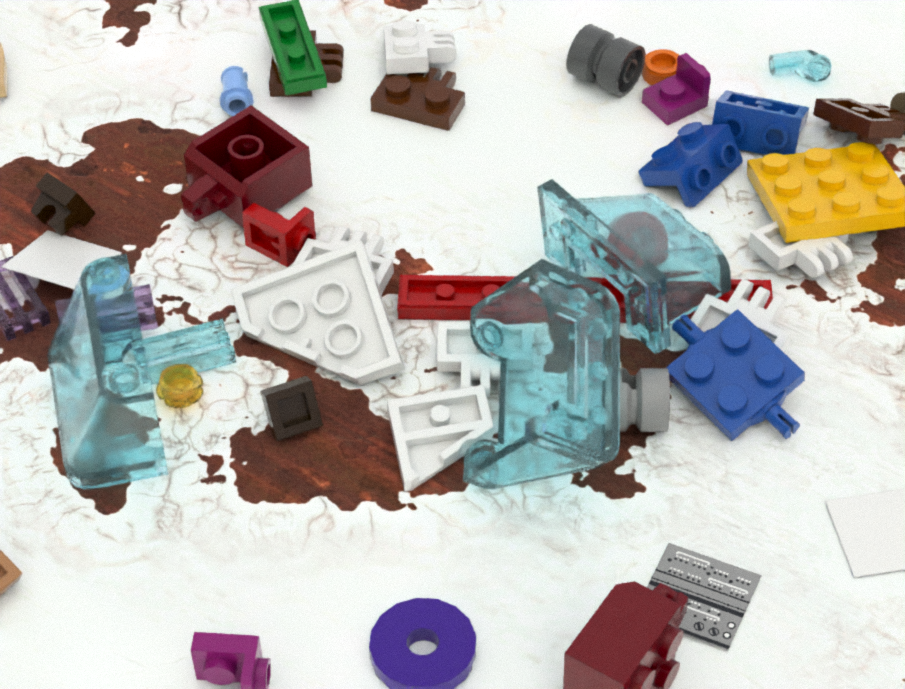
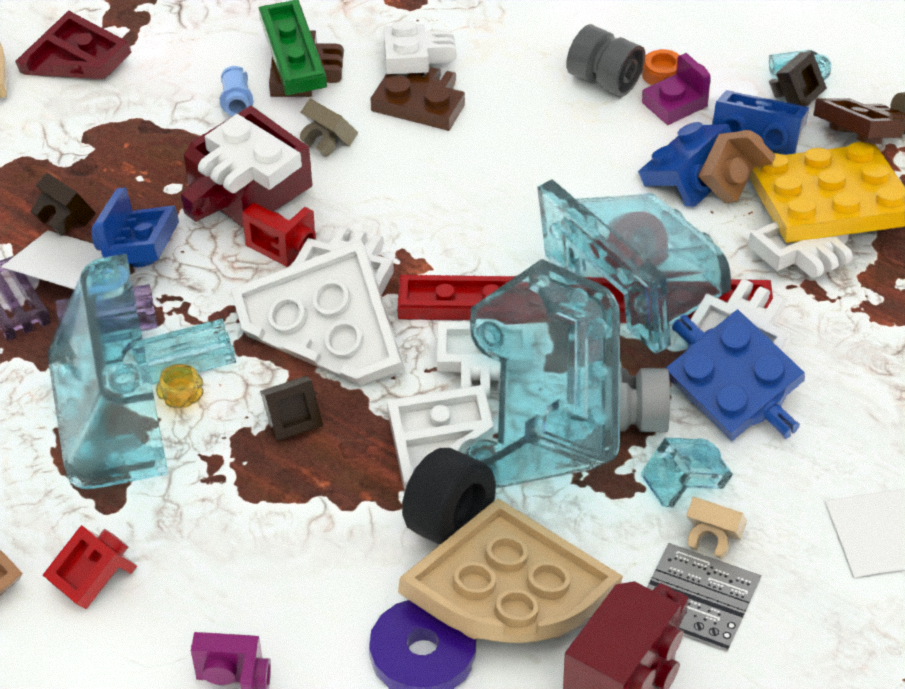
none -> dark red wing [15,10,132,79]
none -> red bracket [42,525,137,609]
none -> blue bracket [92,187,179,267]
none -> white hinge [198,114,302,193]
none -> dark tan tile [300,98,359,157]
none -> tan plate [398,498,623,643]
none -> black tyre [402,447,496,545]
none -> clear light blue bracket [641,437,733,507]
none -> tan tile [686,496,747,559]
none -> medium nougat bracket [698,130,776,203]
none -> dark brown tile [768,51,827,107]

